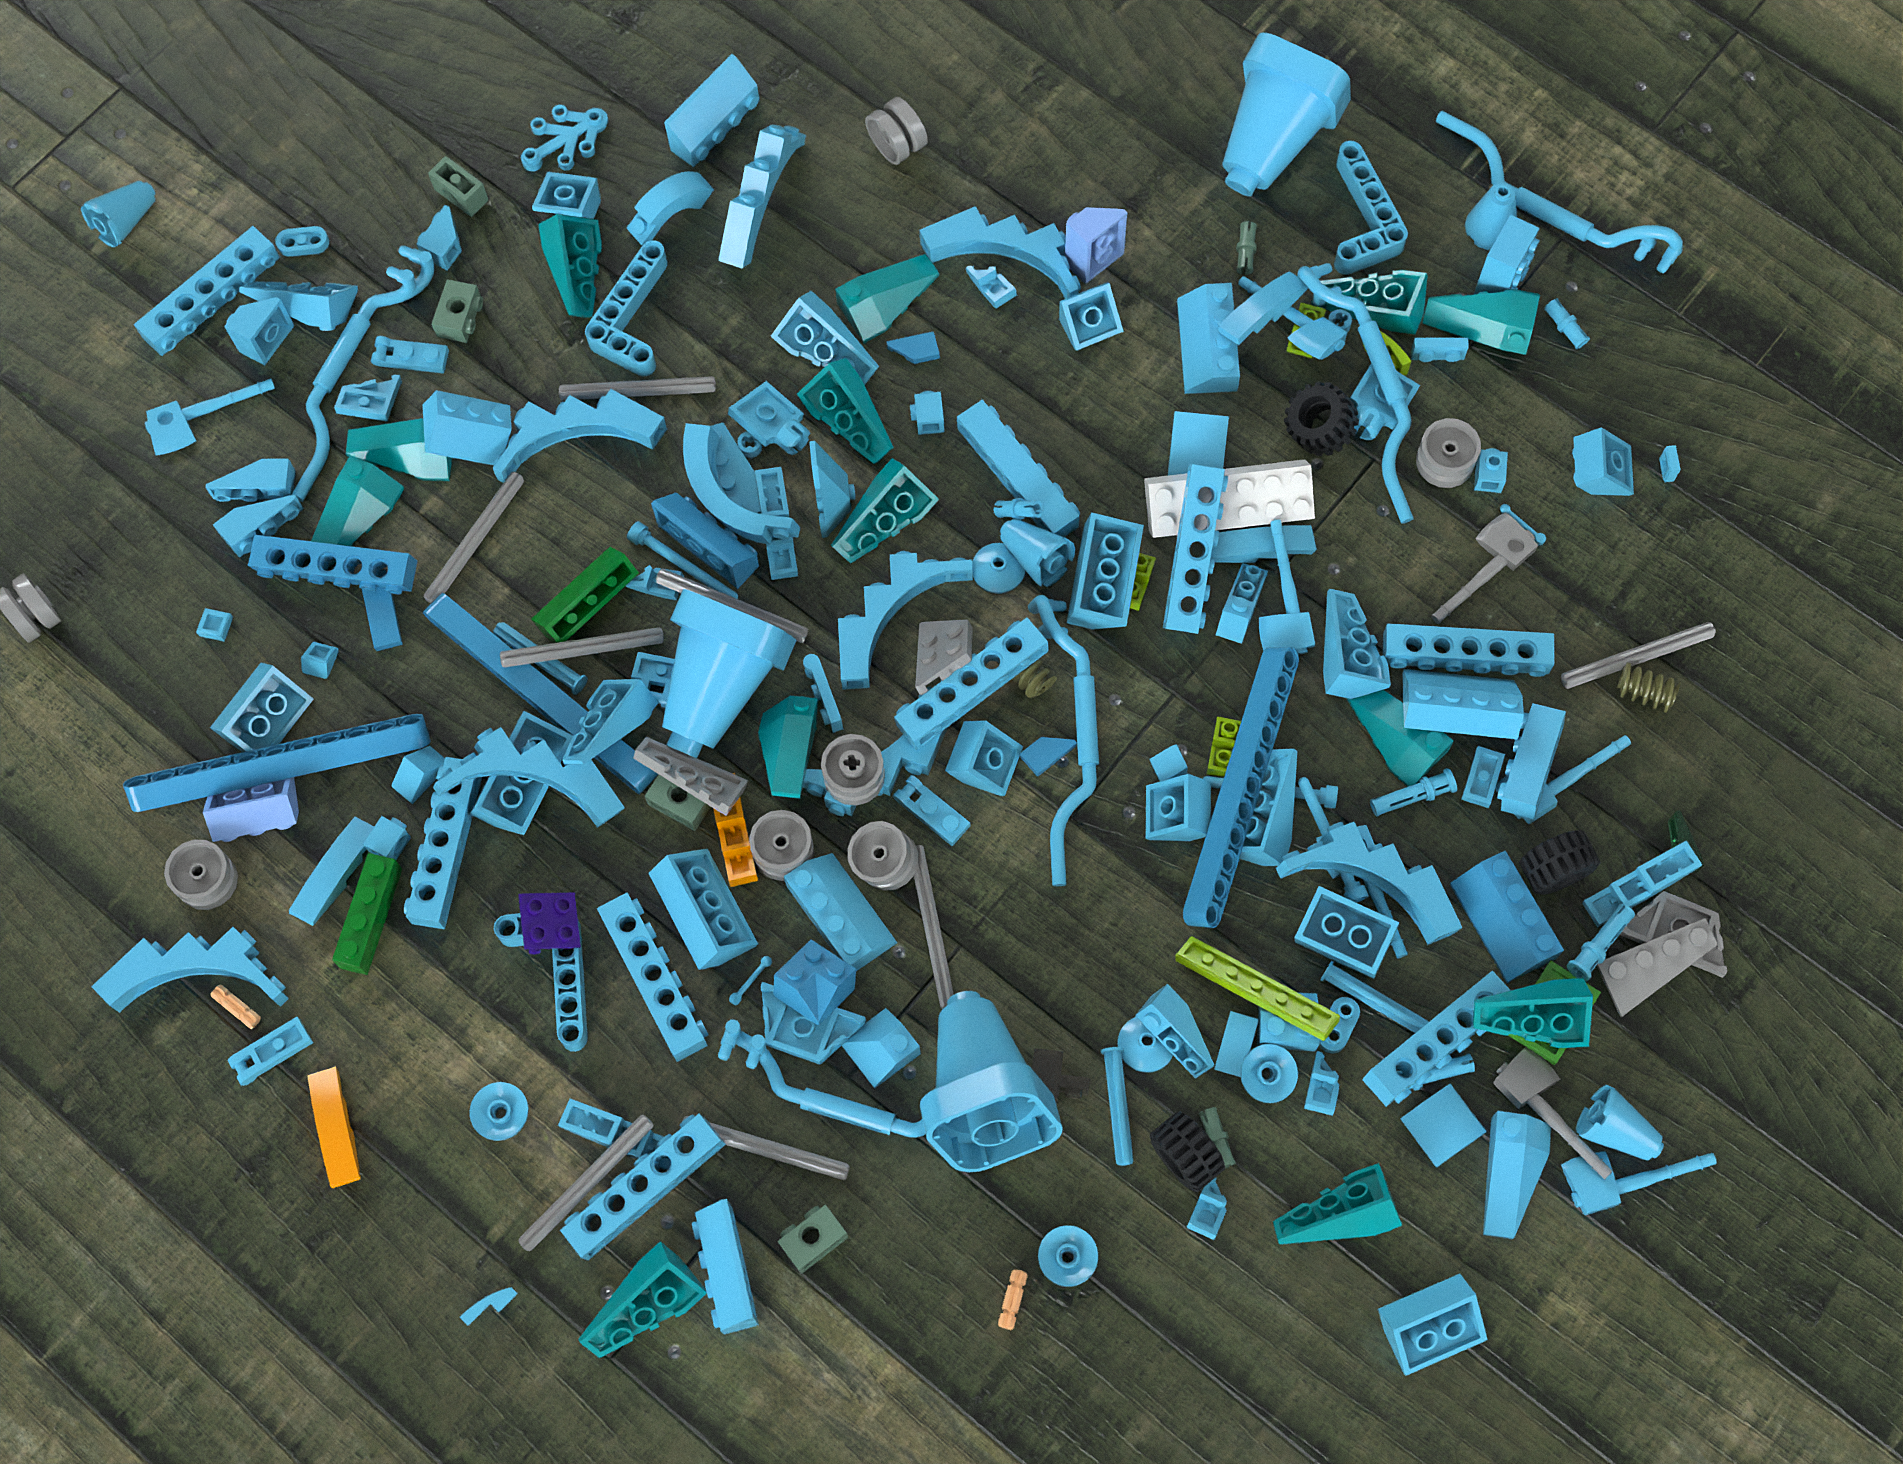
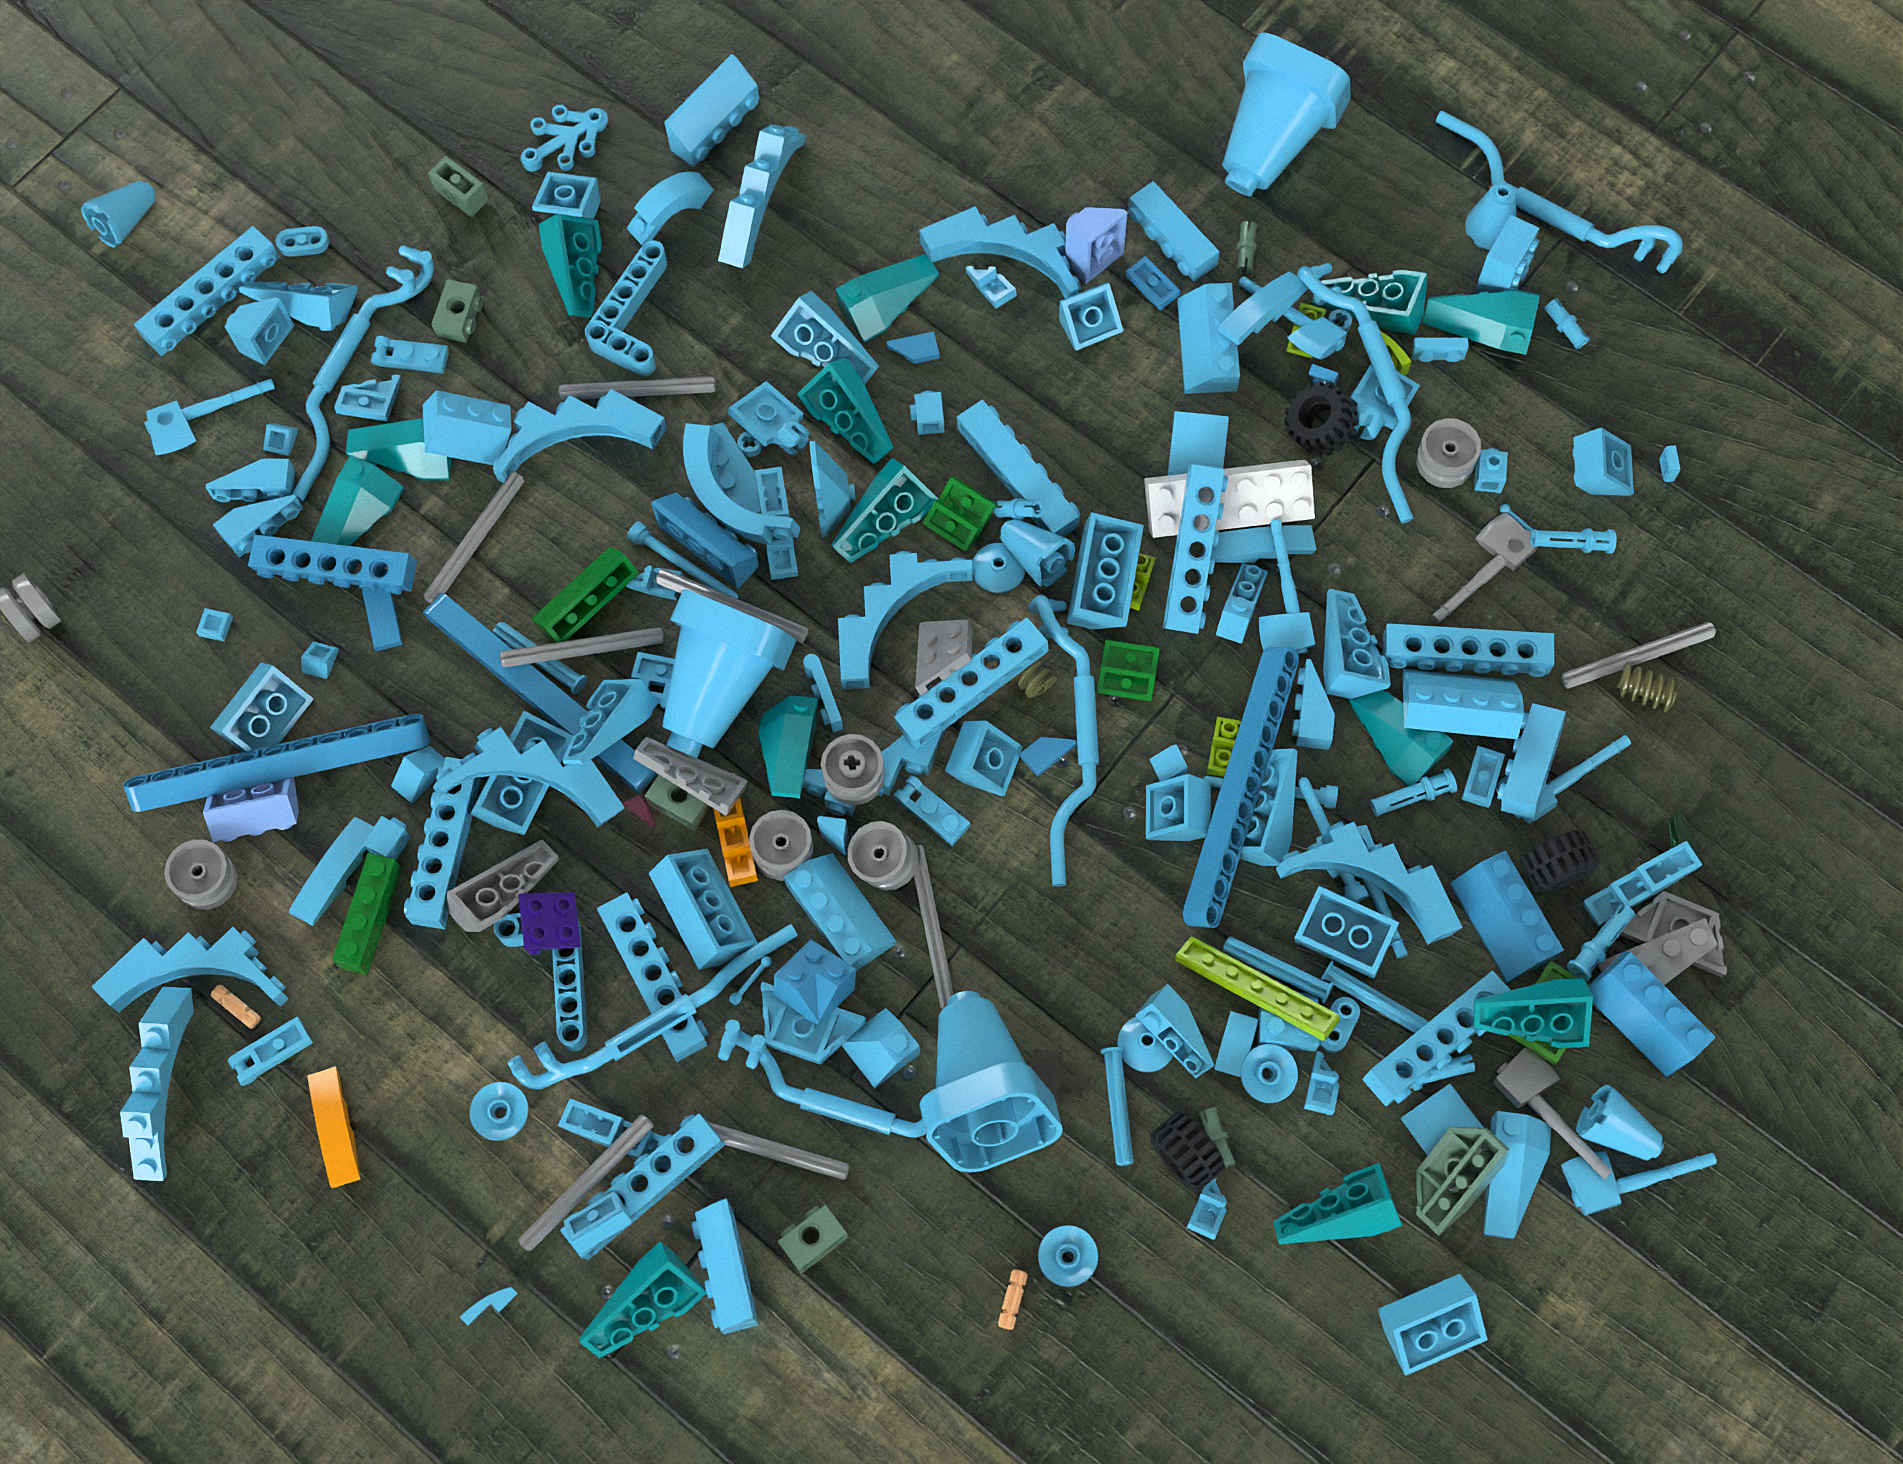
medium azure slope [416,205,462,270] -> none
light grey wheel [865,97,928,165] -> none
medium azure beam [1334,141,1408,275] -> none
none -> medium azure arch [120,987,194,1181]
none -> medium azure slope [263,423,298,456]
none -> light grey wedge [447,839,559,932]
none -> medium azure piece [507,924,798,1090]
none -> medium azure slope [563,1191,632,1253]
none -> clear pink slope [623,795,656,828]
none -> medium azure slope [817,816,850,856]
none -> green slope [922,476,998,552]
none -> green slope [1097,640,1160,702]
none -> dark azure plate [1125,256,1180,311]
none -> medium azure brick [1128,181,1220,282]
none -> medium azure axle [1223,937,1334,1004]
none -> medium azure slope [1292,659,1335,750]
none -> dark azure plate [1309,364,1339,387]
none -> sand green wedge [1416,1127,1509,1236]
none -> medium azure pin [1530,528,1616,554]
none -> dark azure slope [1588,952,1716,1077]

